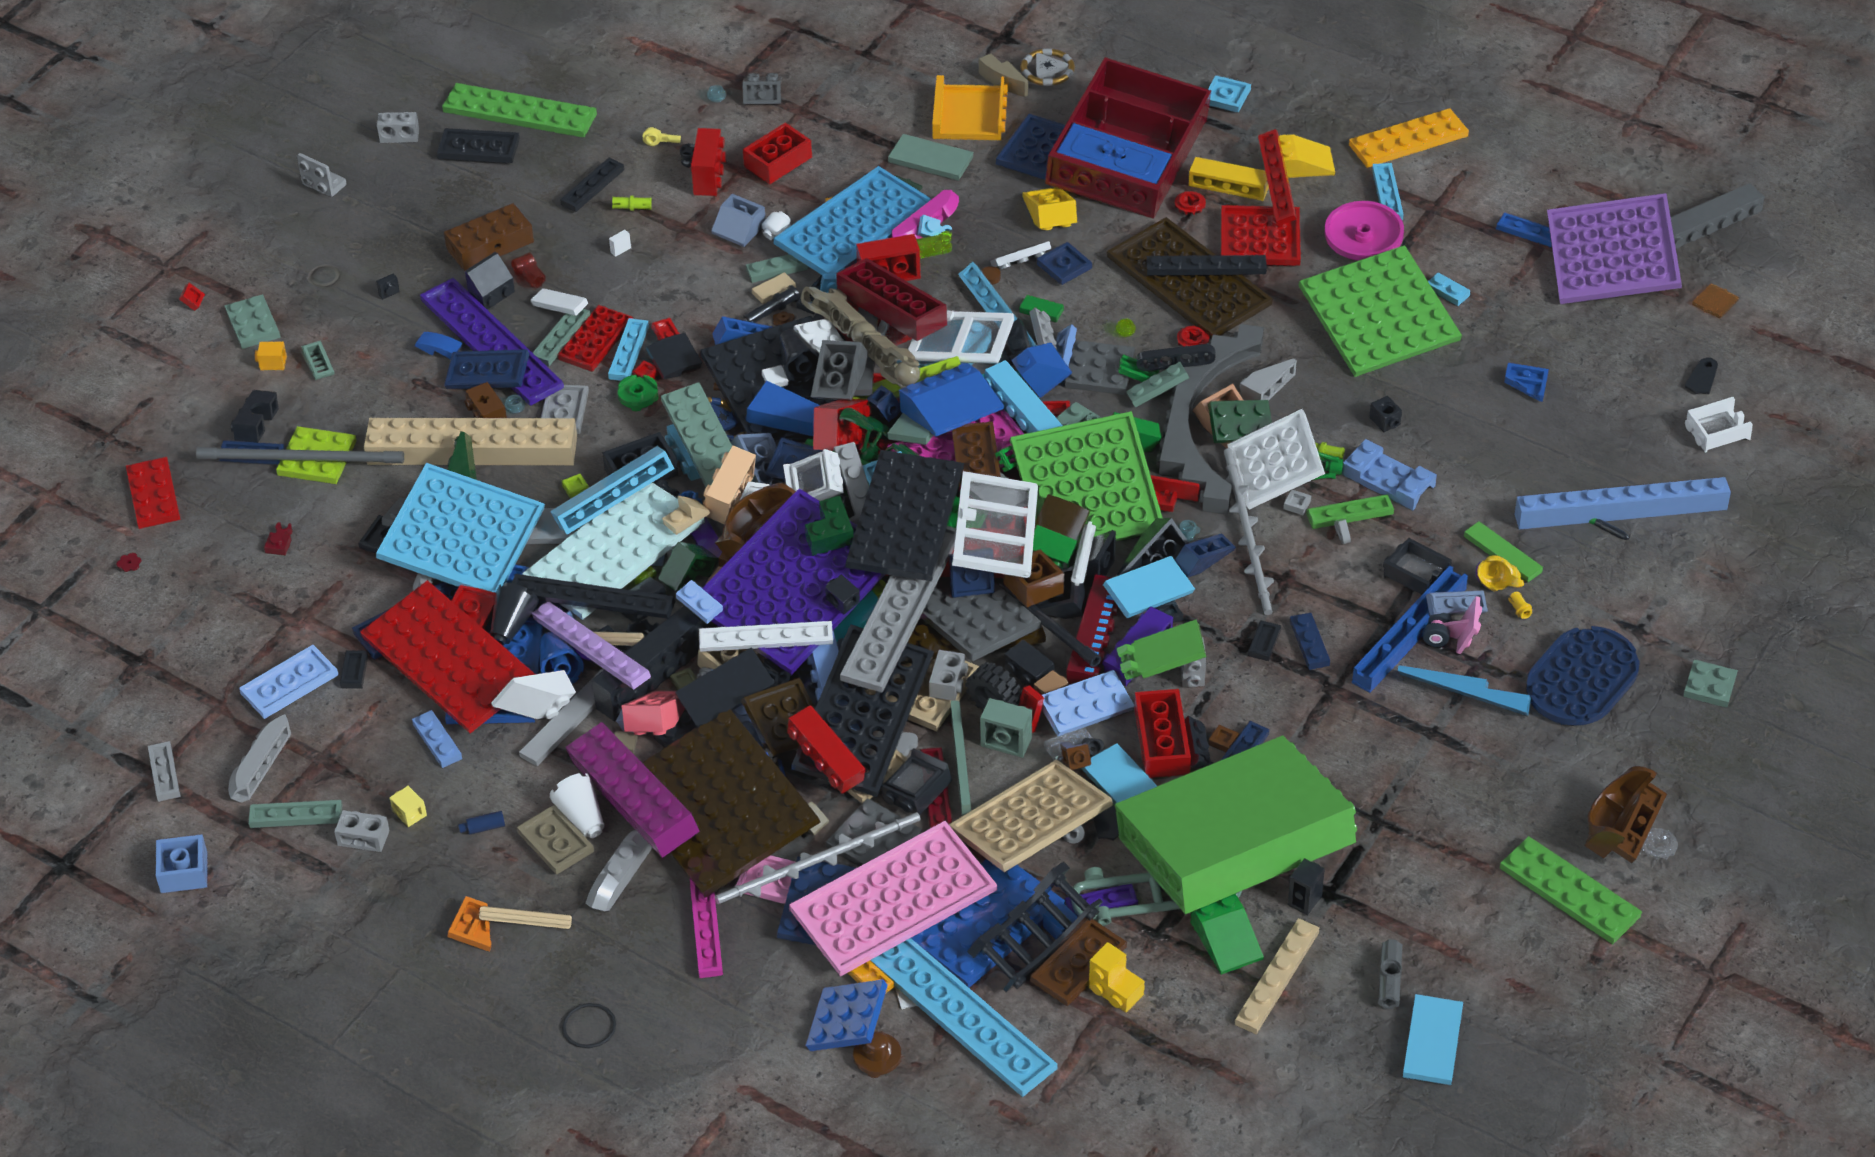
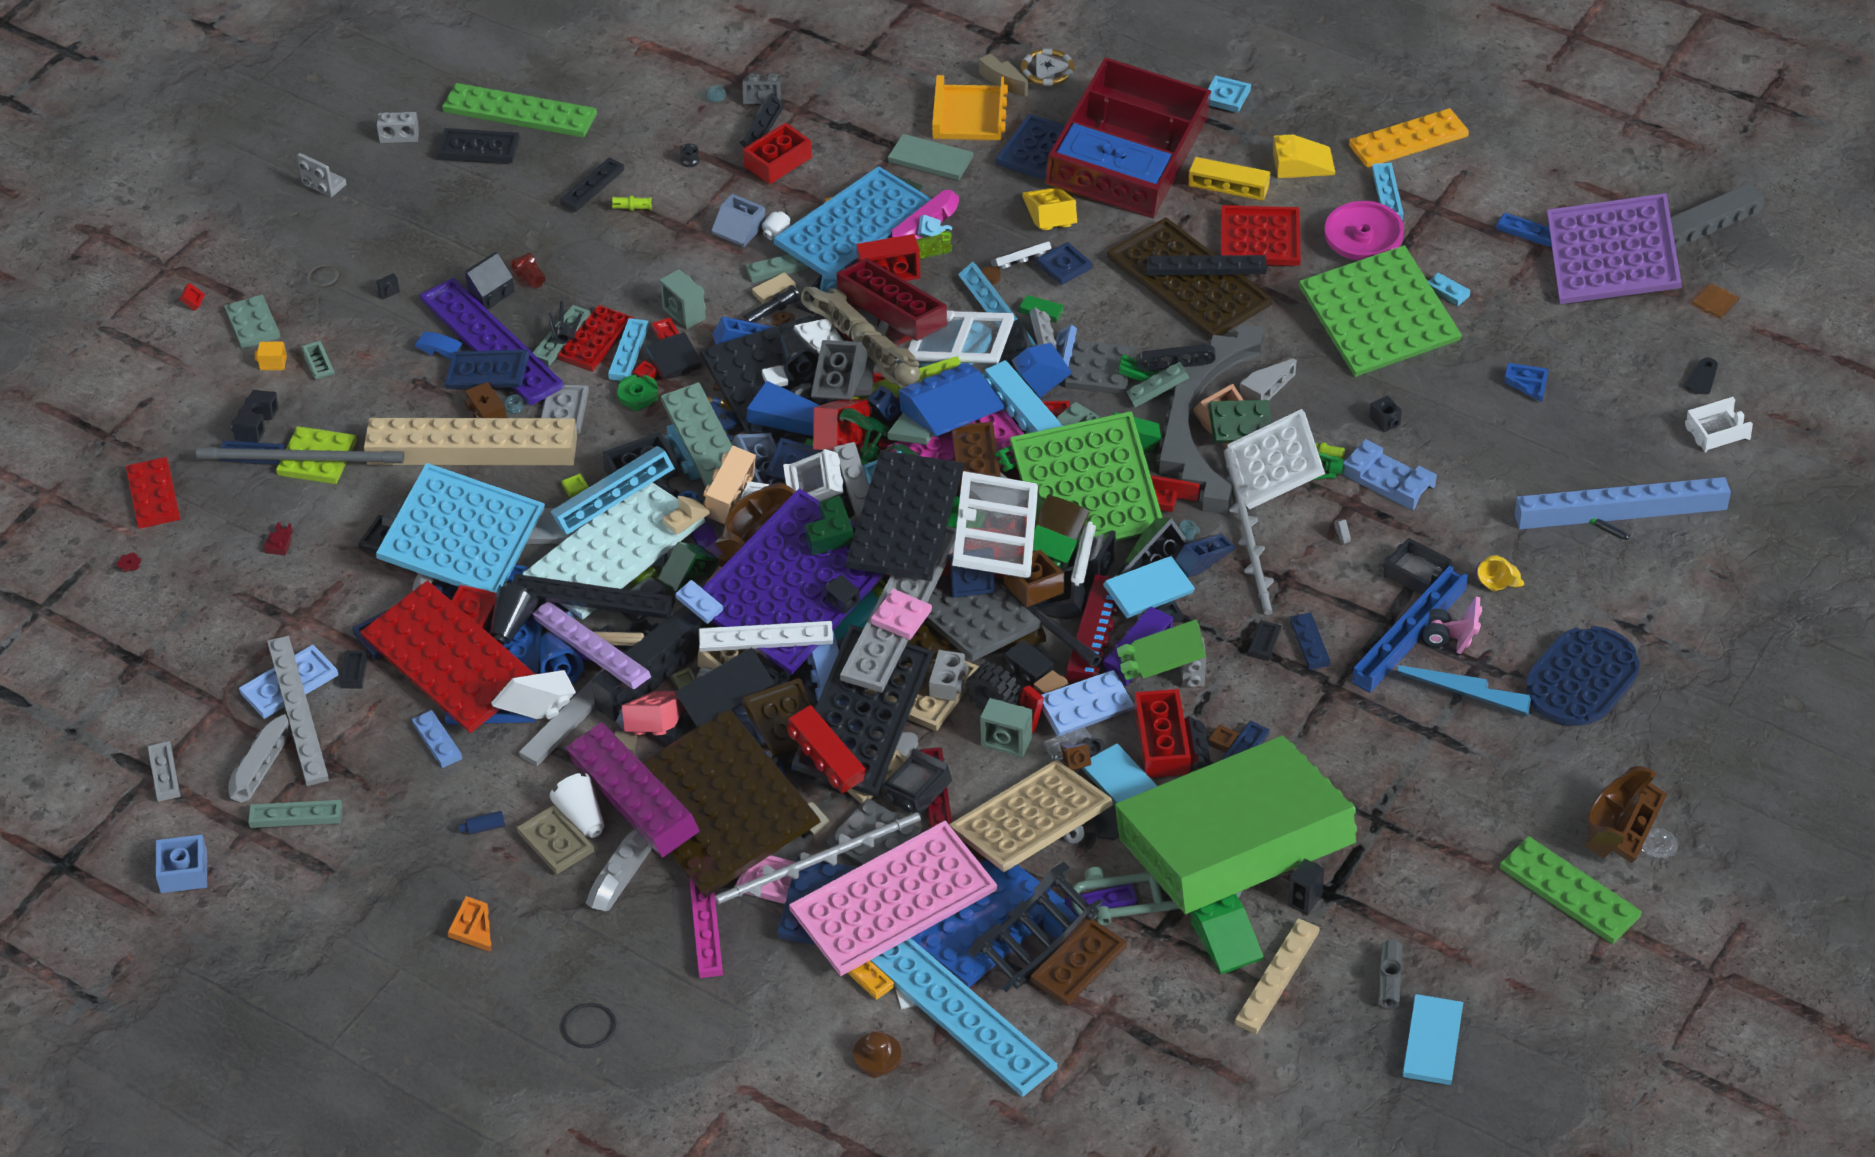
light grey brick [334,810,389,852] -> none
light yellow brick [390,786,427,827] -> none
reddish brown brick [444,203,534,271] -> none
dark green slope [448,431,477,480] -> none
tan axle [479,906,572,929] -> none
white tile [531,288,588,315] -> none
white tile [609,230,631,257] -> none
light yellow plate [642,127,681,146] -> none
red brick [691,128,726,196] -> none
blue plate [806,979,888,1051] -> none
sand green tile [951,700,971,816] -> none
yellow brick [1089,942,1145,1013] -> none
clear neon green plate [1116,319,1136,337] -> none
red gear [1175,191,1206,215] -> none
red gear [1177,326,1209,347] -> none
red plate [1258,129,1297,226] -> none
light grey plate [1284,490,1311,515] -> none
bright green tile [1306,494,1394,529] -> none
sand blue tile [1426,591,1488,615] -> none
bright green tile [1464,521,1543,583] -> none
yellow pin [1508,592,1532,619] -> none
sand green plate [1683,659,1738,708] -> none
none -> light grey plate [267,636,329,786]
none -> black plant [548,301,582,344]
none -> sand green brick [660,269,706,330]
none -> black plate [739,93,785,148]
none -> dark grey slope [790,383,812,399]
none -> bright pink plate [871,589,932,640]

